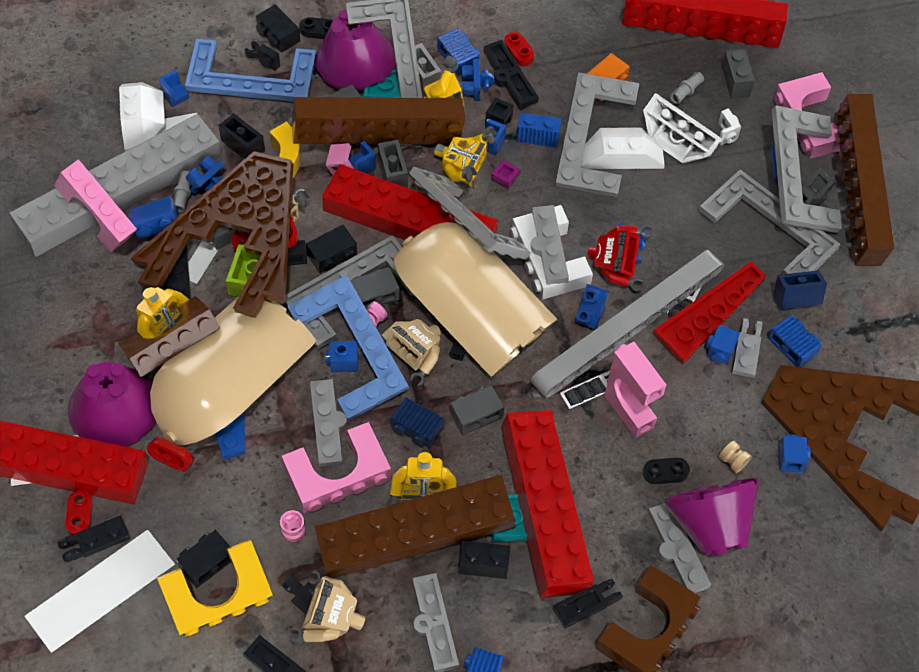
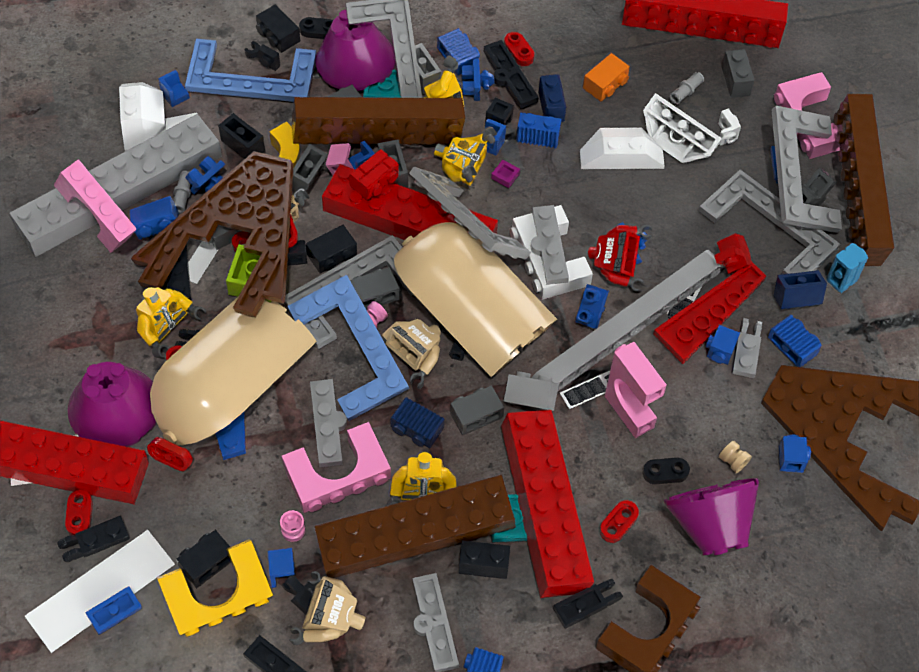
arch [118,296,220,377] -> none
blue brick [326,341,358,372] -> none
light grey plate [555,73,639,197] -> none
light grey hinge [648,504,711,593] -> none
none -> blue plate [85,586,142,635]
none -> blue panel [268,548,295,588]
none -> dark grey brick [292,144,328,192]
none -> red brick [349,149,399,200]
none -> light grey brick [504,371,559,411]
none -> dark blue brick [538,74,567,122]
none -> red plate [600,500,639,543]
none -> red brick [714,233,751,274]
none -> dark azure brick [826,243,868,293]

